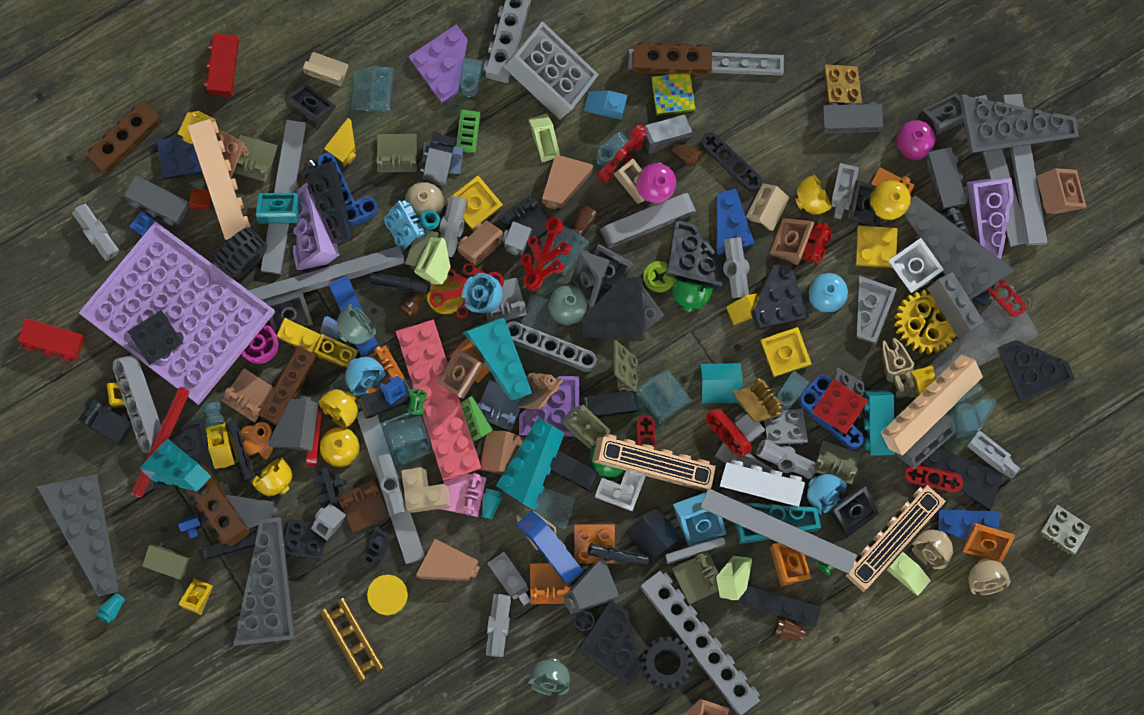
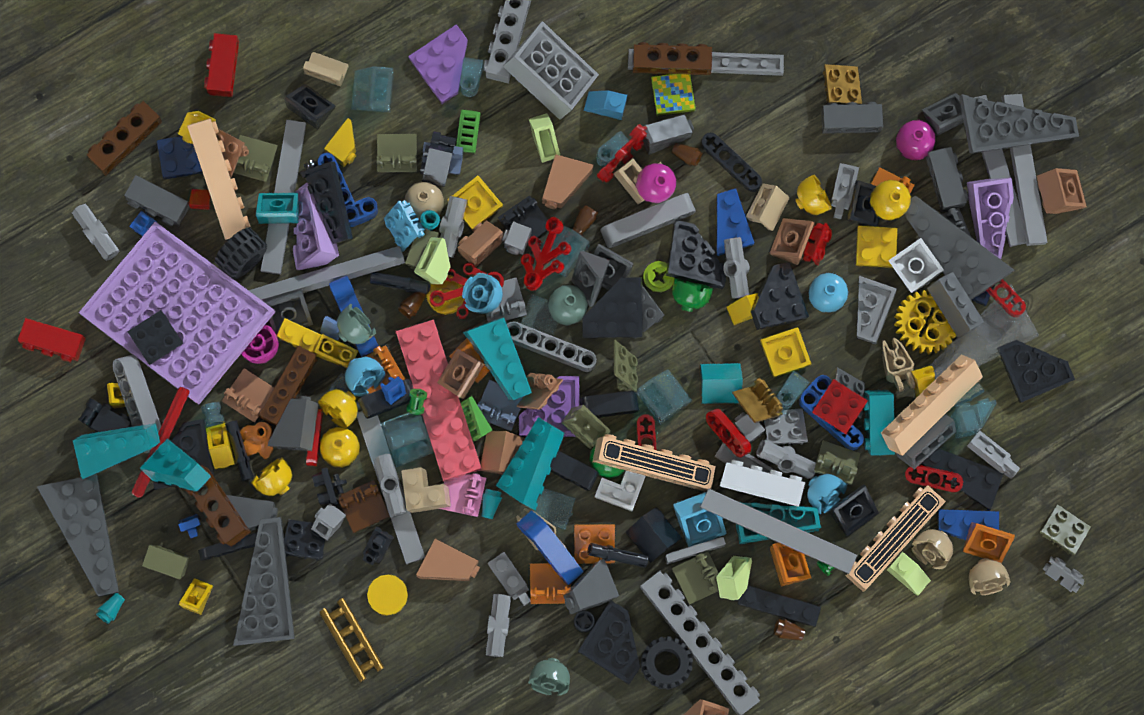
none -> teal wedge [73,423,160,479]
none -> light grey hinge [1043,556,1084,593]

